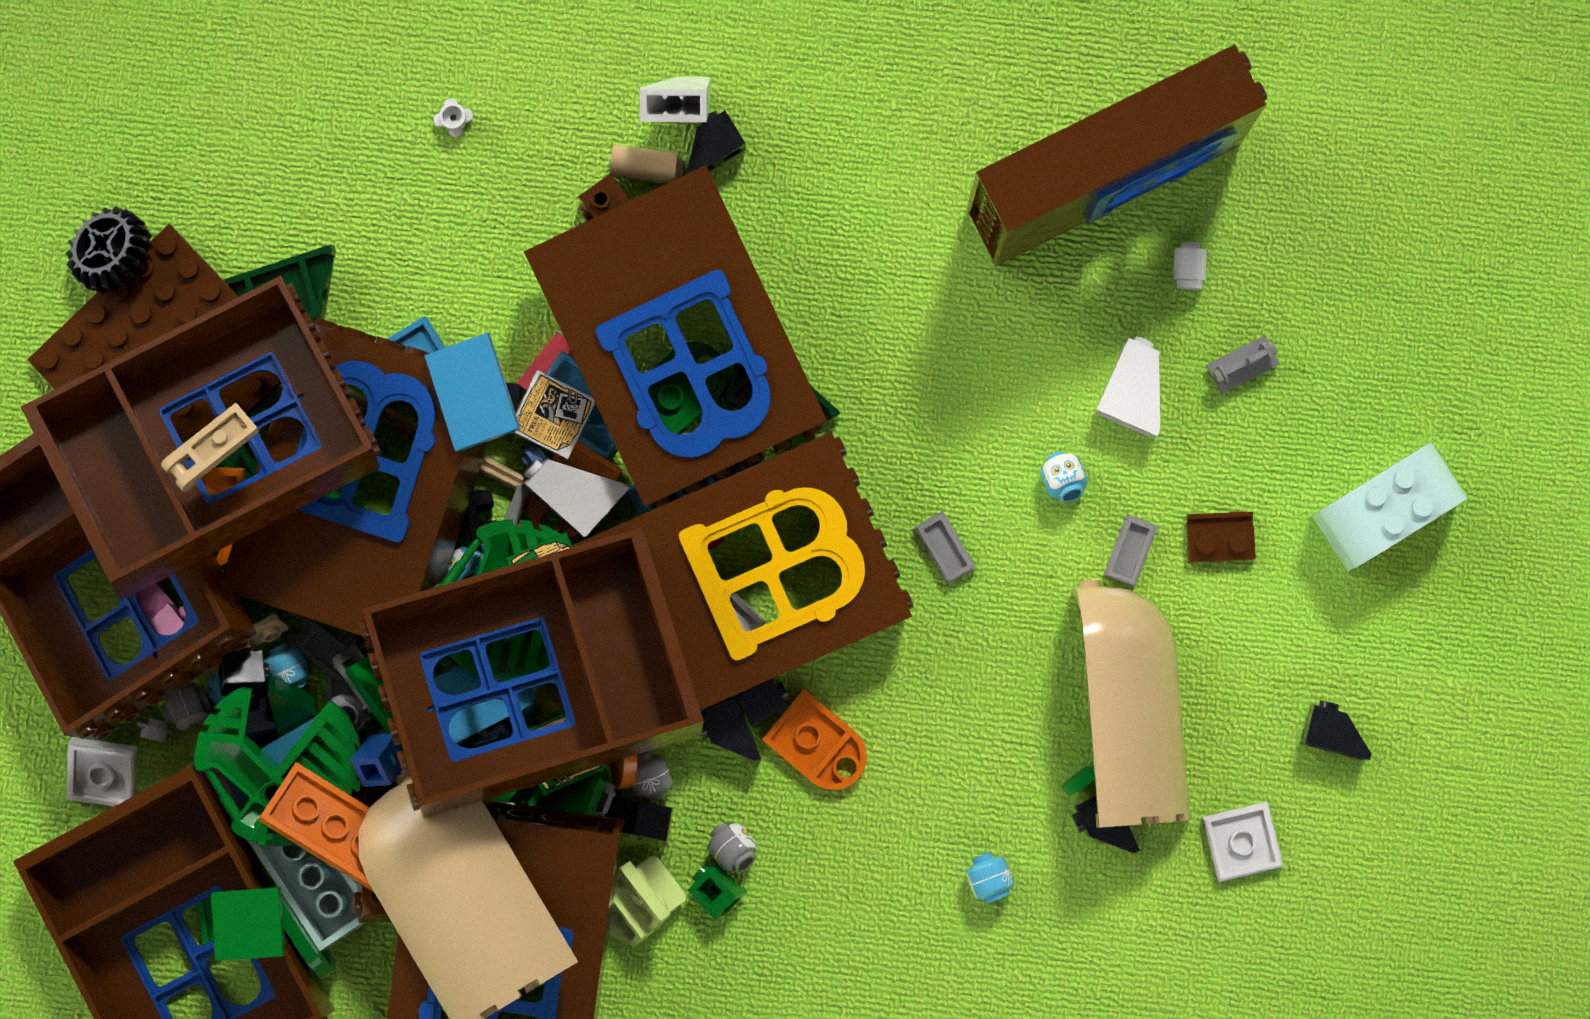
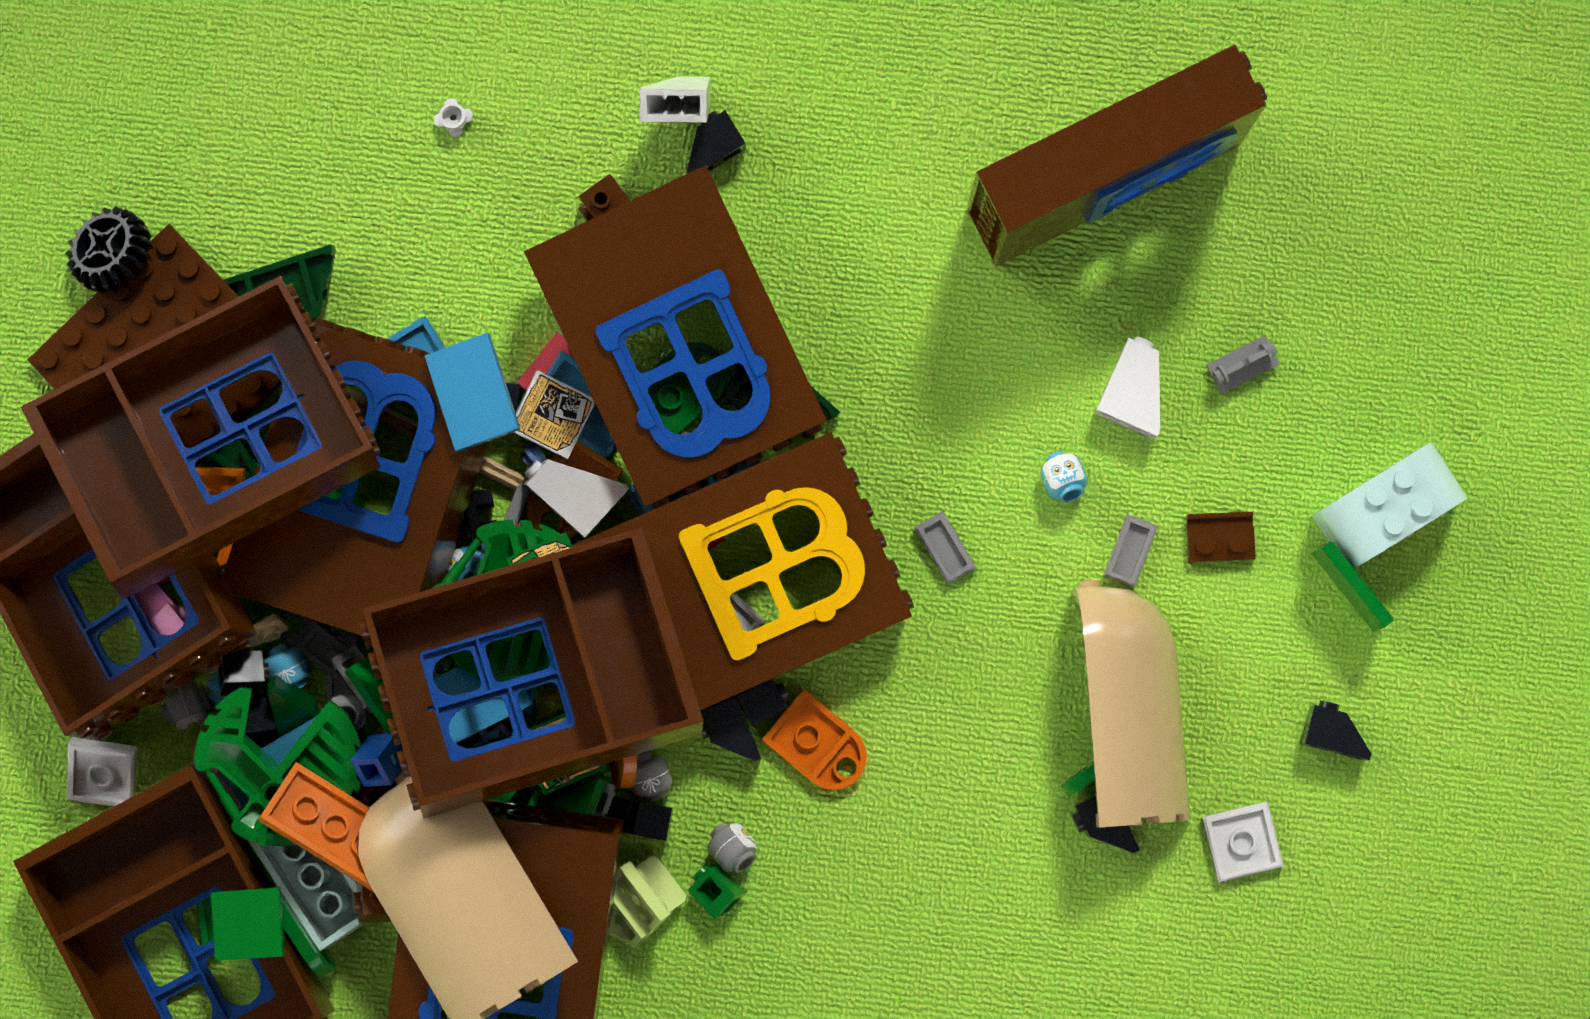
white plate [137,718,173,743] -> none
tan plate [161,403,259,492] -> none
tan brick [610,144,685,184] -> none
medium azure head [966,852,1014,904] -> none
white brick [1173,242,1207,290] -> none
none -> green tile [1311,541,1393,631]

